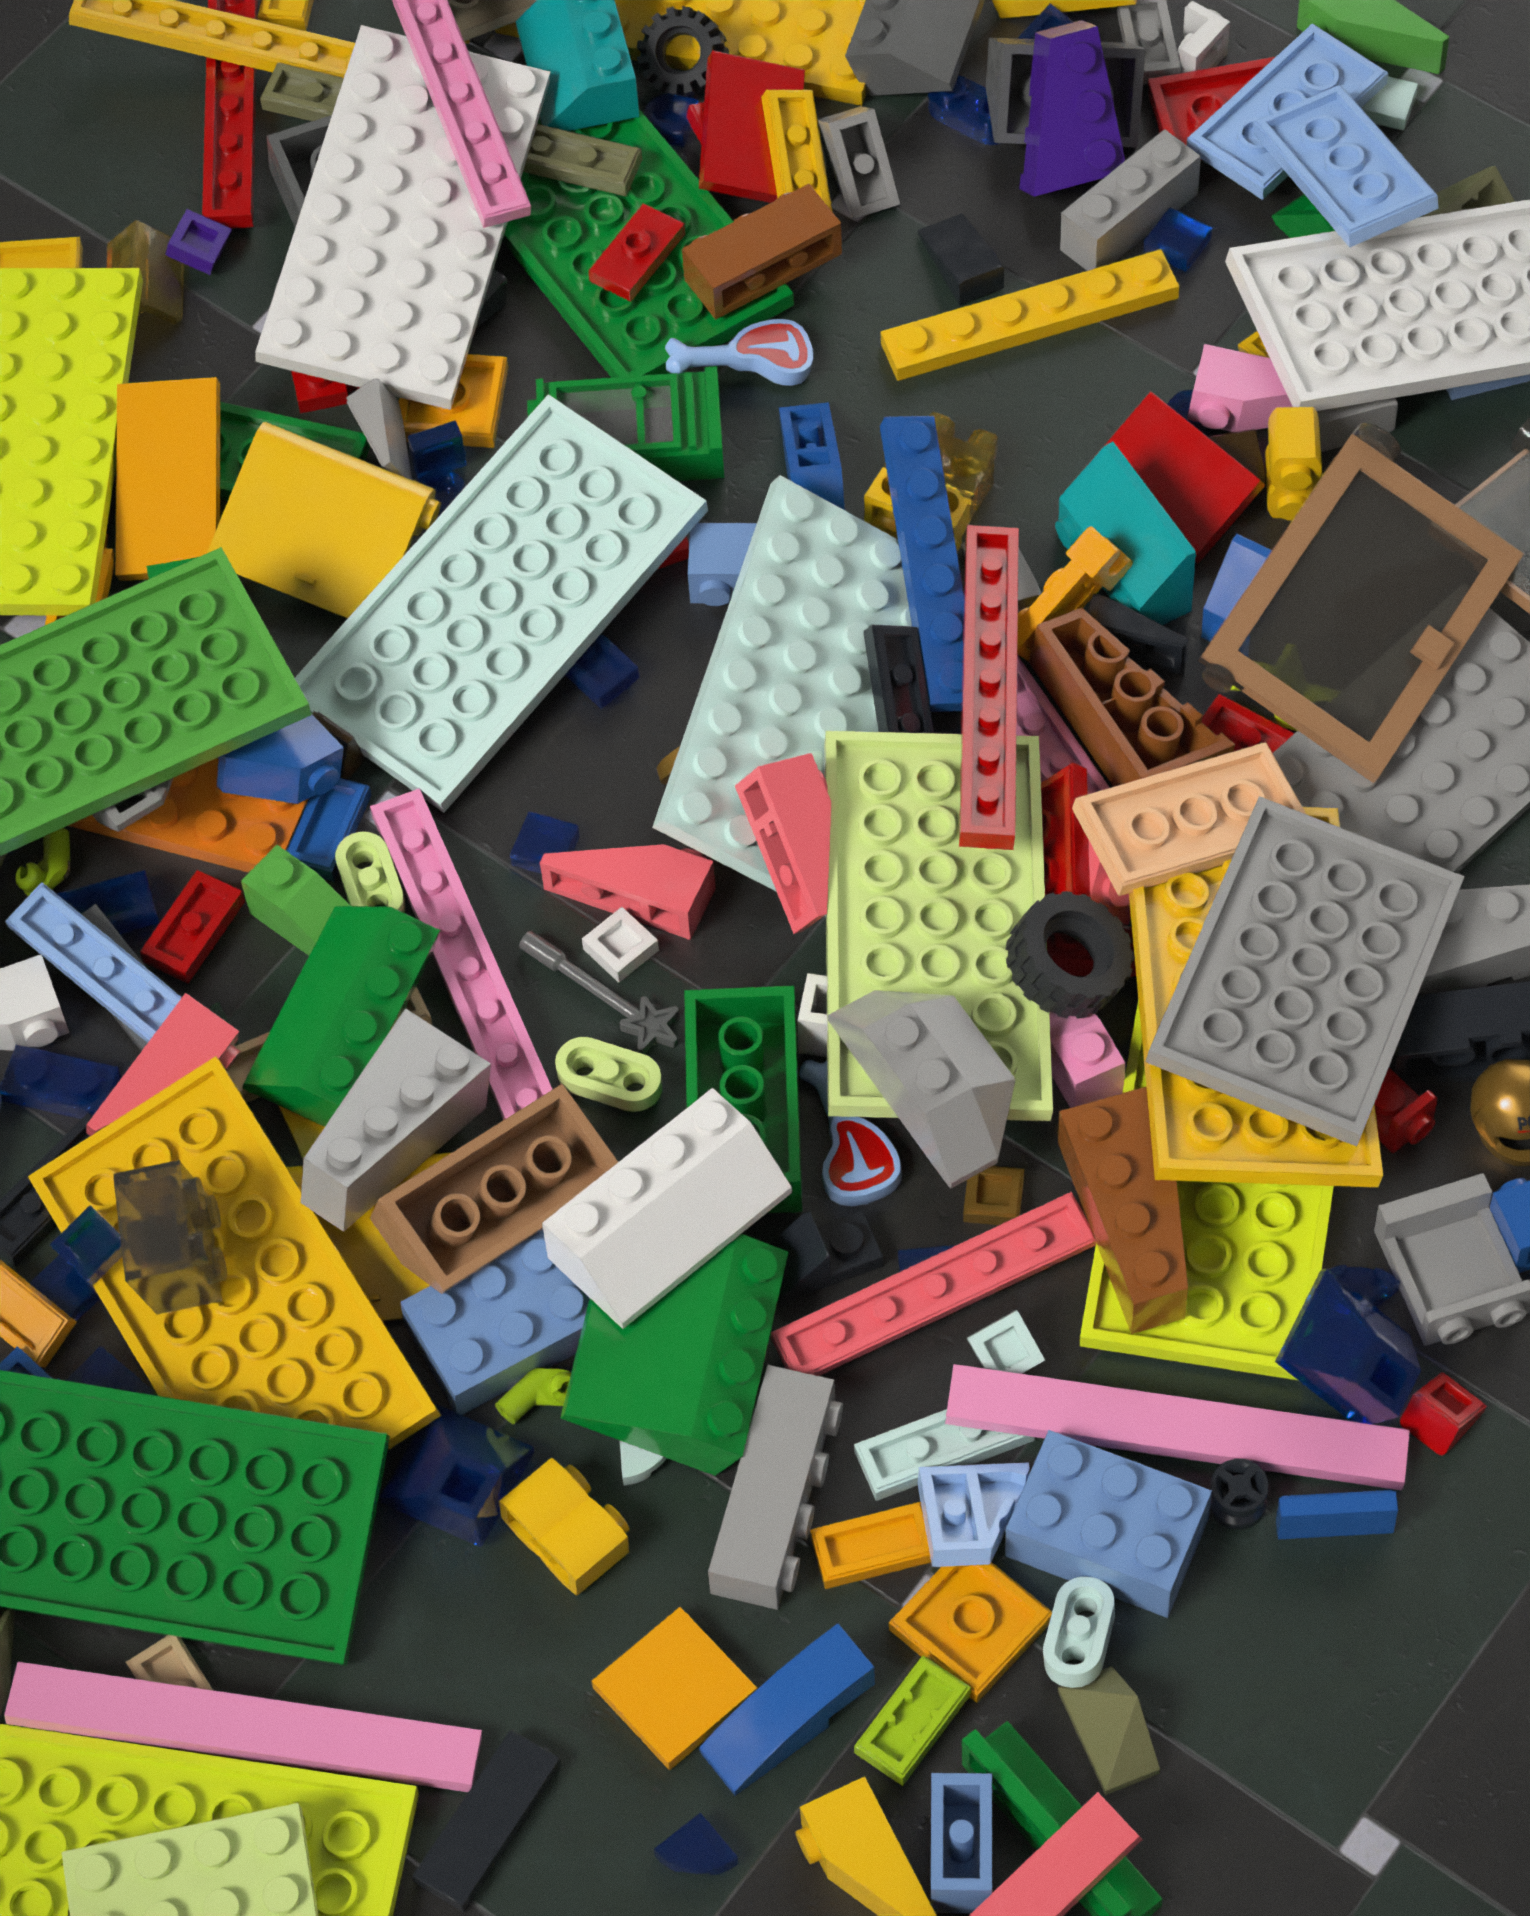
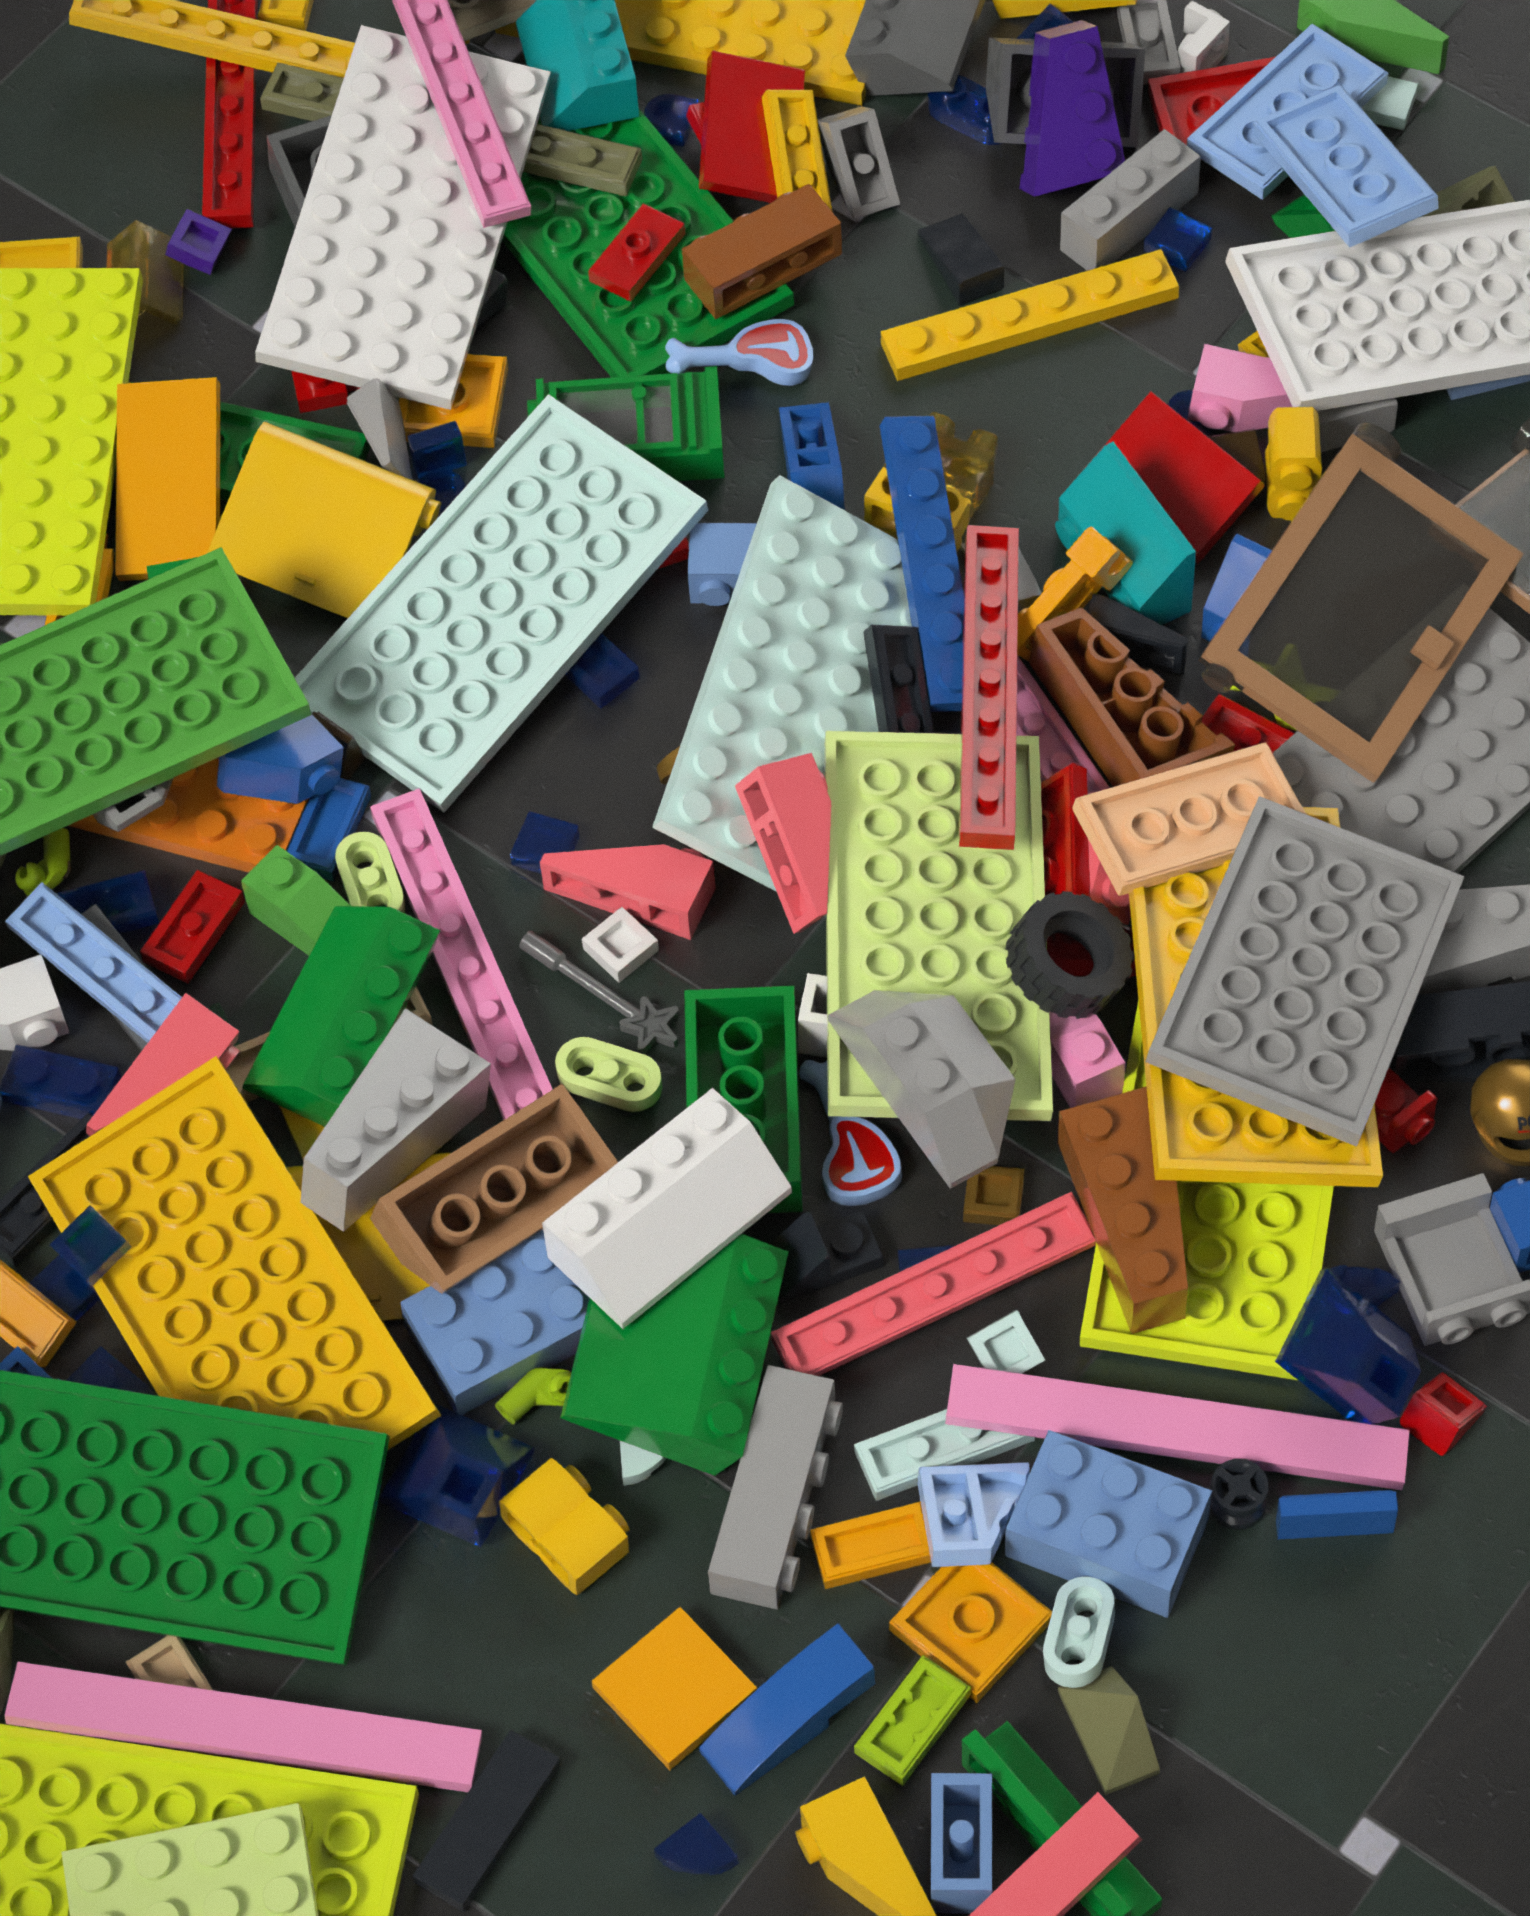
clear smoke brick [113,1160,227,1315] -> none
black tyre [637,6,729,100] -> none

